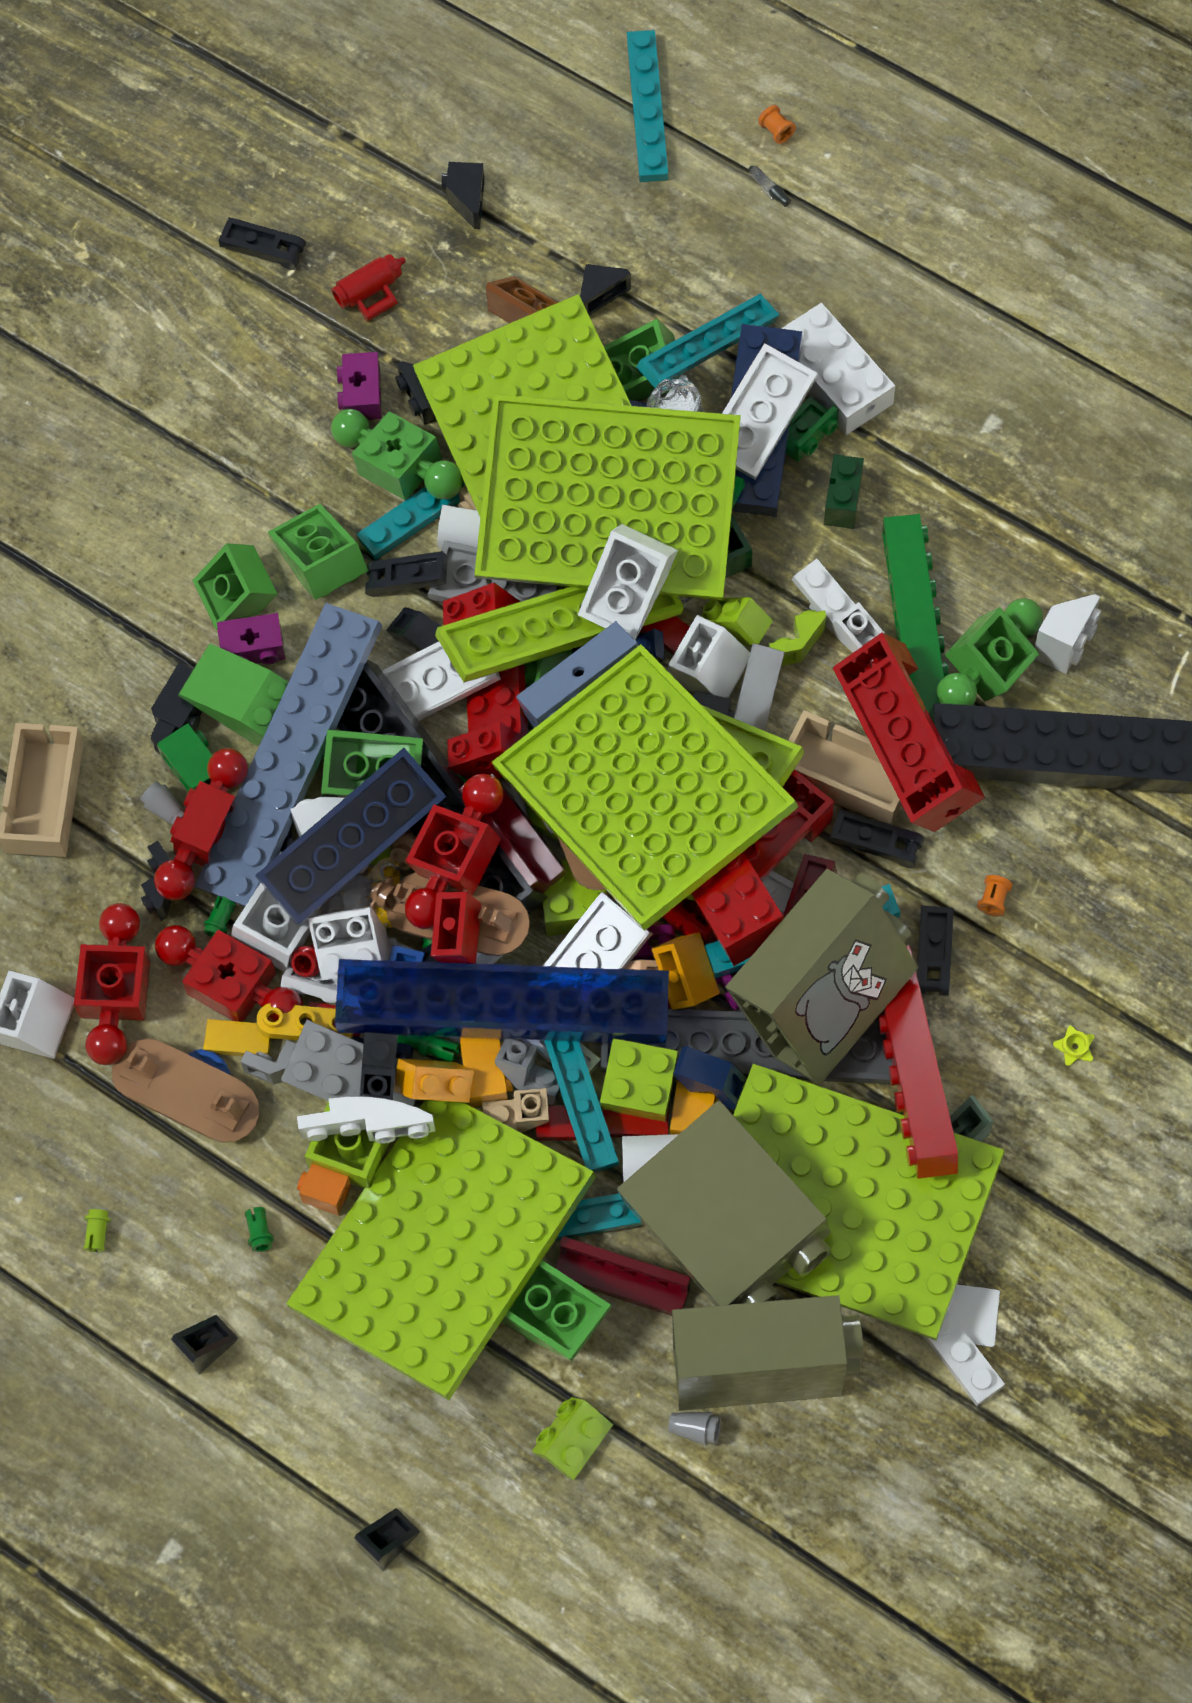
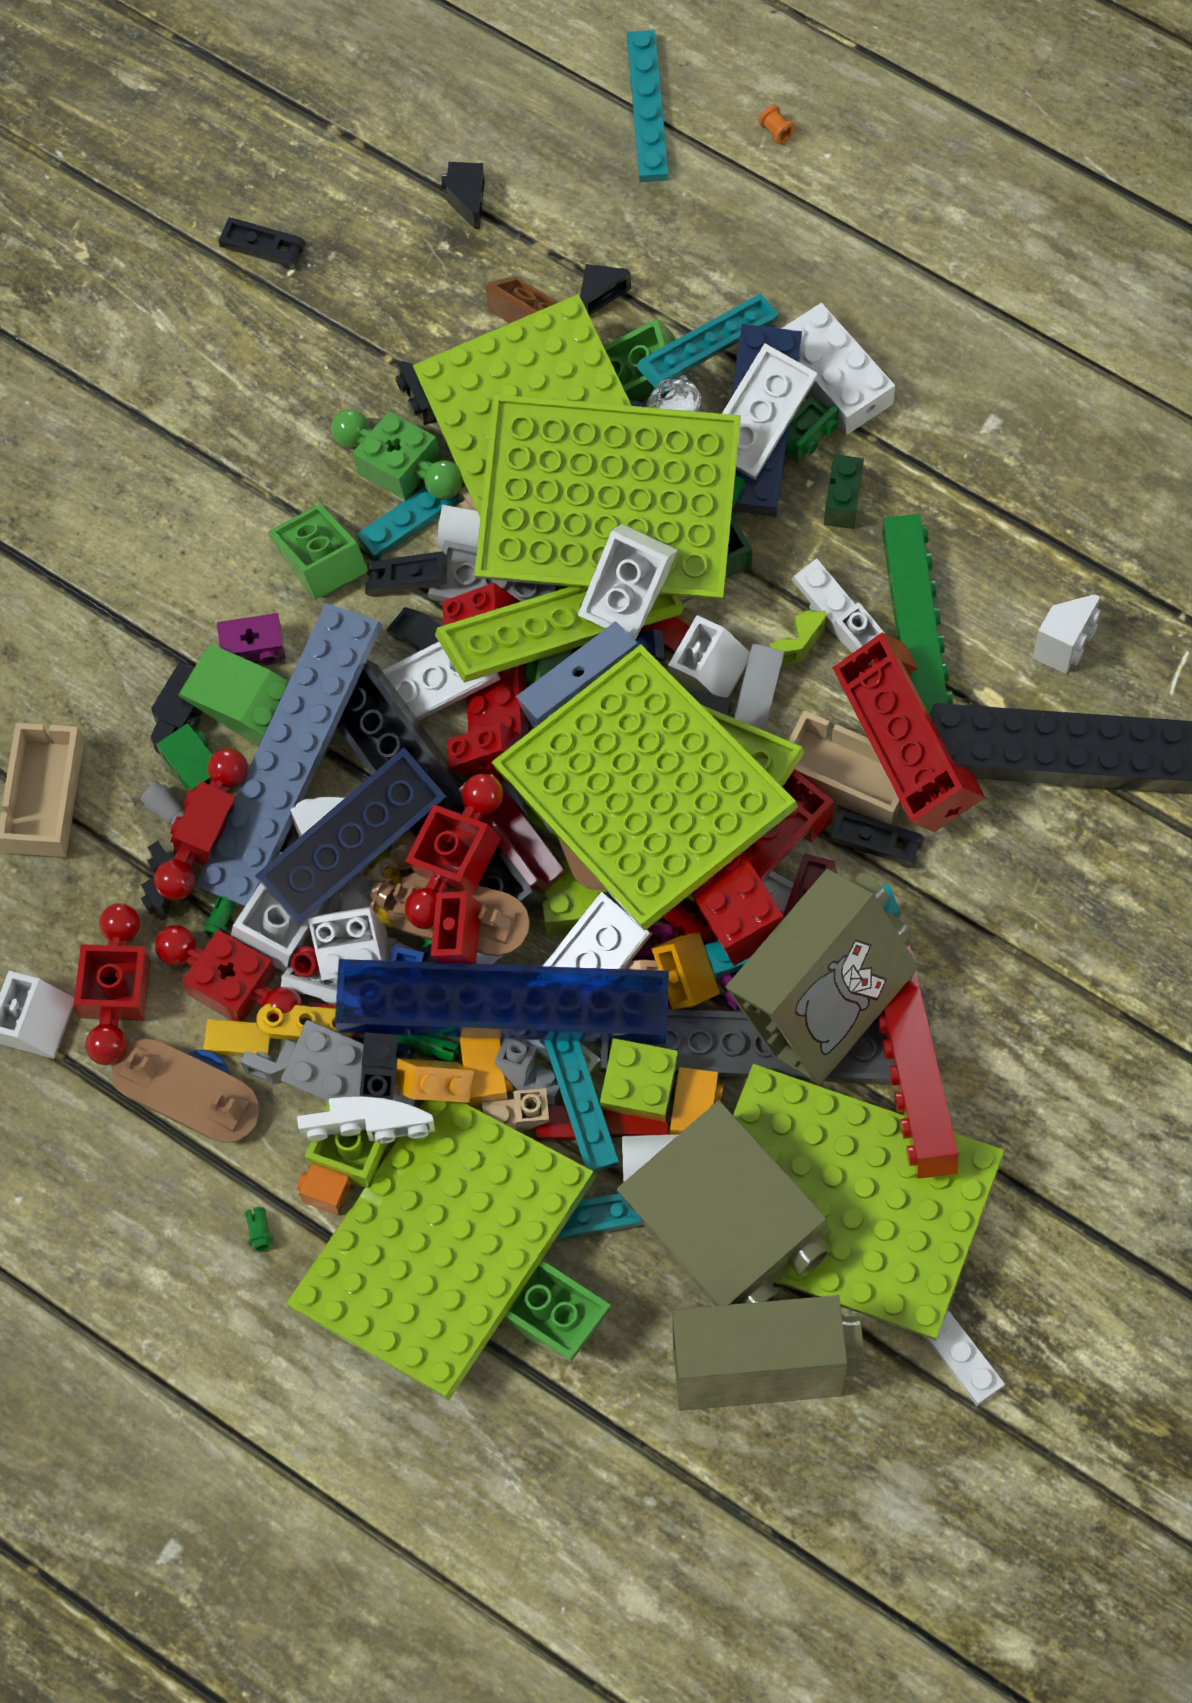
lime pin [83,1209,111,1252] -> none
black slope [171,1315,238,1375] -> none
bright green slope [192,543,278,630] -> none
bright green slope [321,730,423,798] -> none
red piece [331,254,406,322] -> none
magenta brick [337,352,382,420] -> none
black slope [354,1508,420,1571] -> none
lime bracket [532,1397,613,1480] -> none
dark red fence [555,1236,690,1316] -> none
light grey cone [668,1412,721,1446] -> none
dark blue slope [673,1046,747,1109] -> none
lime slope [700,597,773,645] -> none
piece [749,166,791,207] -> none
black plate [917,905,954,996] -> none
bright green brick [936,598,1043,706] -> none
white sticker [948,1285,1000,1347] -> none
sand green slope [950,1095,993,1142] -> none
orange bush [977,875,1013,916] -> none
neon yellow plate [1053,1025,1095,1066] -> none

